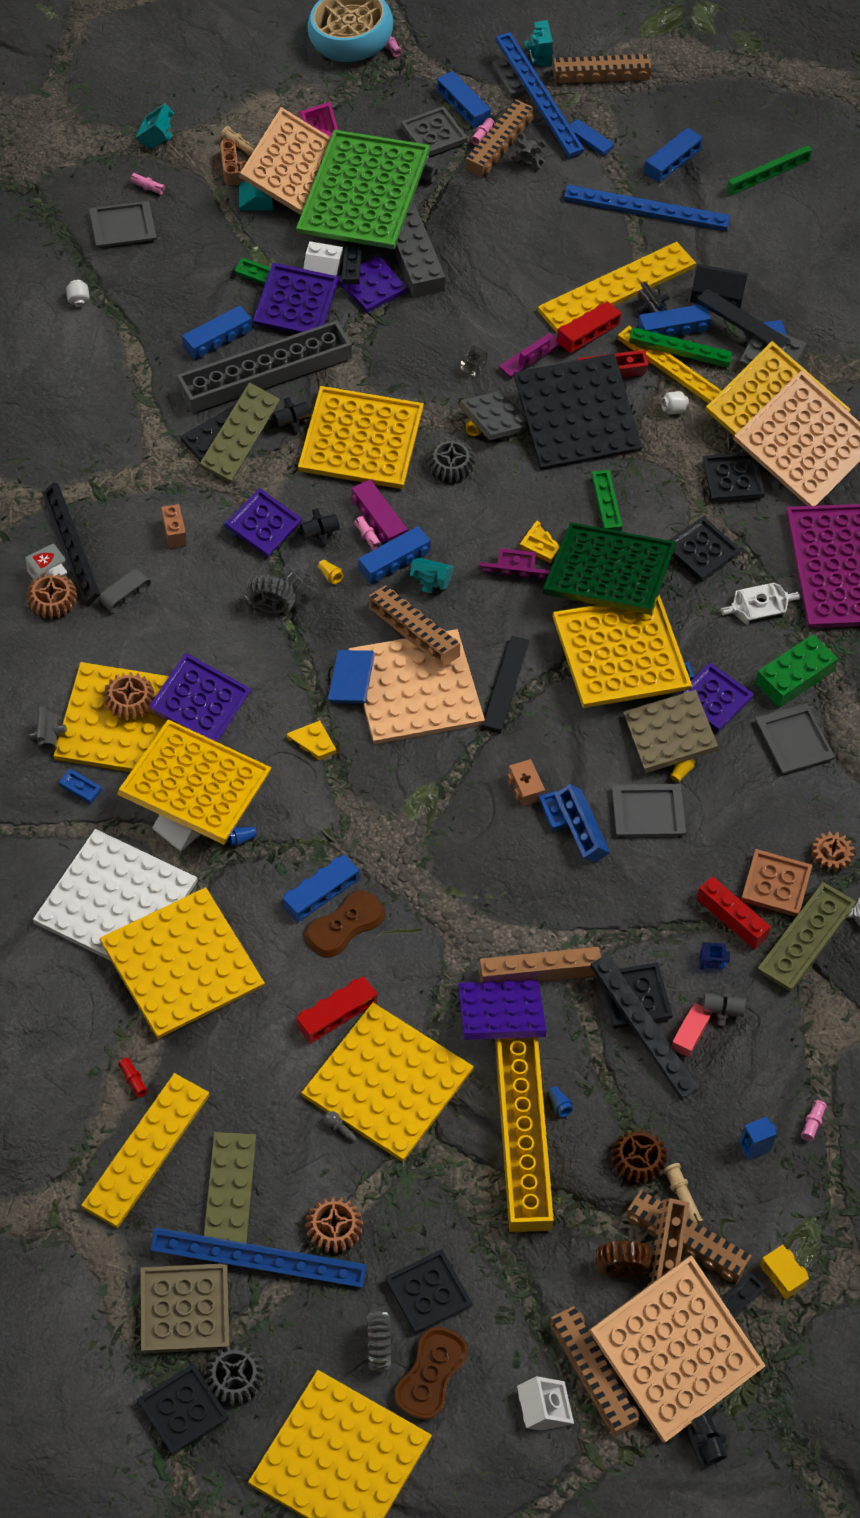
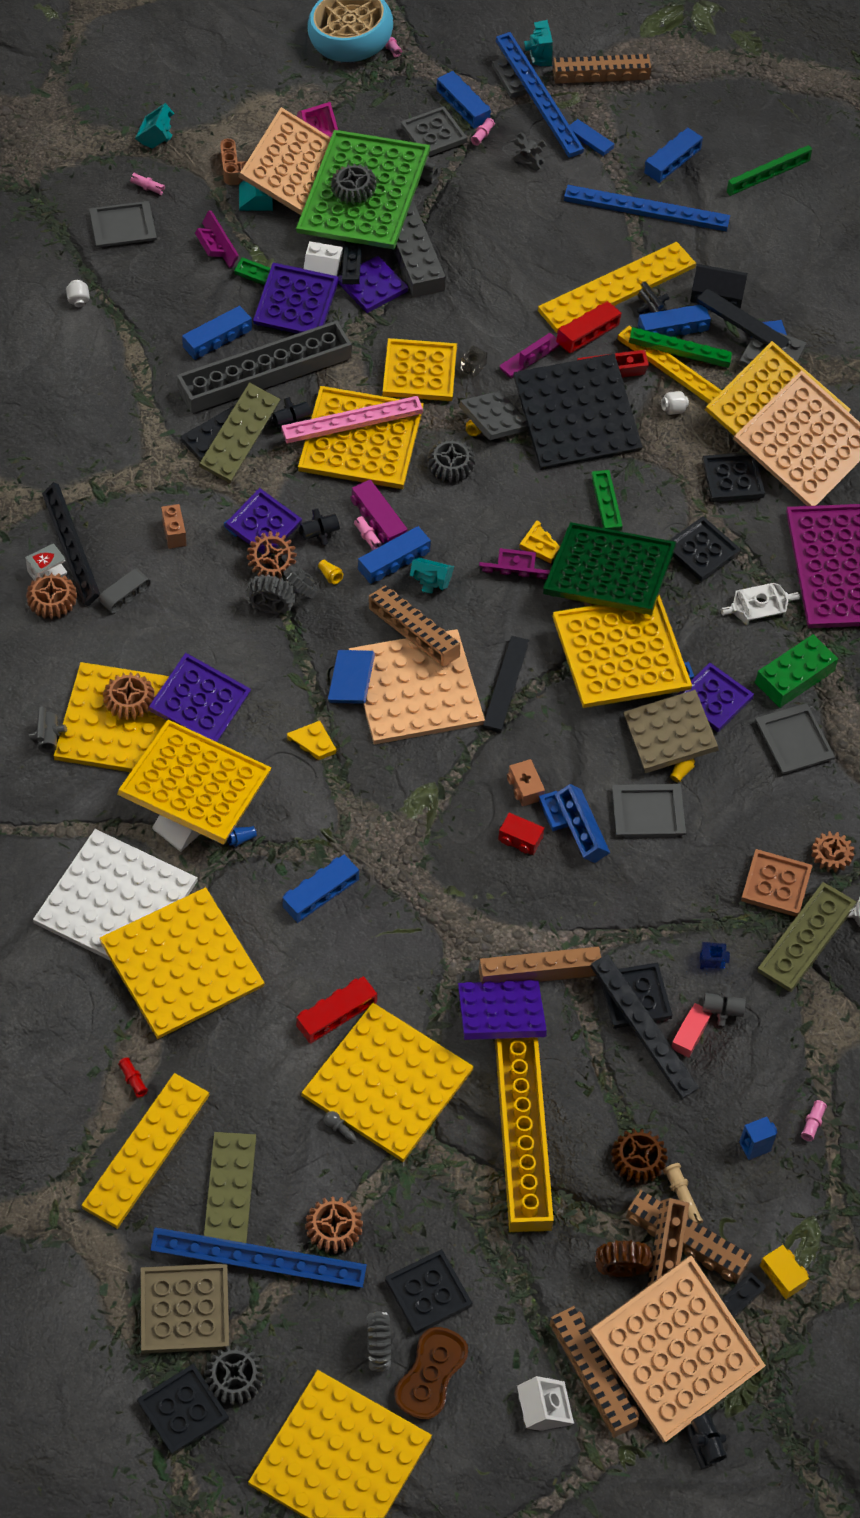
blue plate [59,769,102,804] -> none
tan pin [220,126,256,156] -> none
reddish brown plate [304,890,386,957] -> none
medium nougat brick [465,100,533,178] -> none
blue cone [547,1086,573,1117] -> none
red brick [697,876,771,950] -> none
none -> magenta bracket [195,211,239,268]
none -> nougat gear [247,531,297,579]
none -> bright pink plate [282,396,423,444]
none -> dark grey gear [331,163,377,205]
none -> yellow plate [382,338,457,401]
none -> red brick [498,812,544,855]

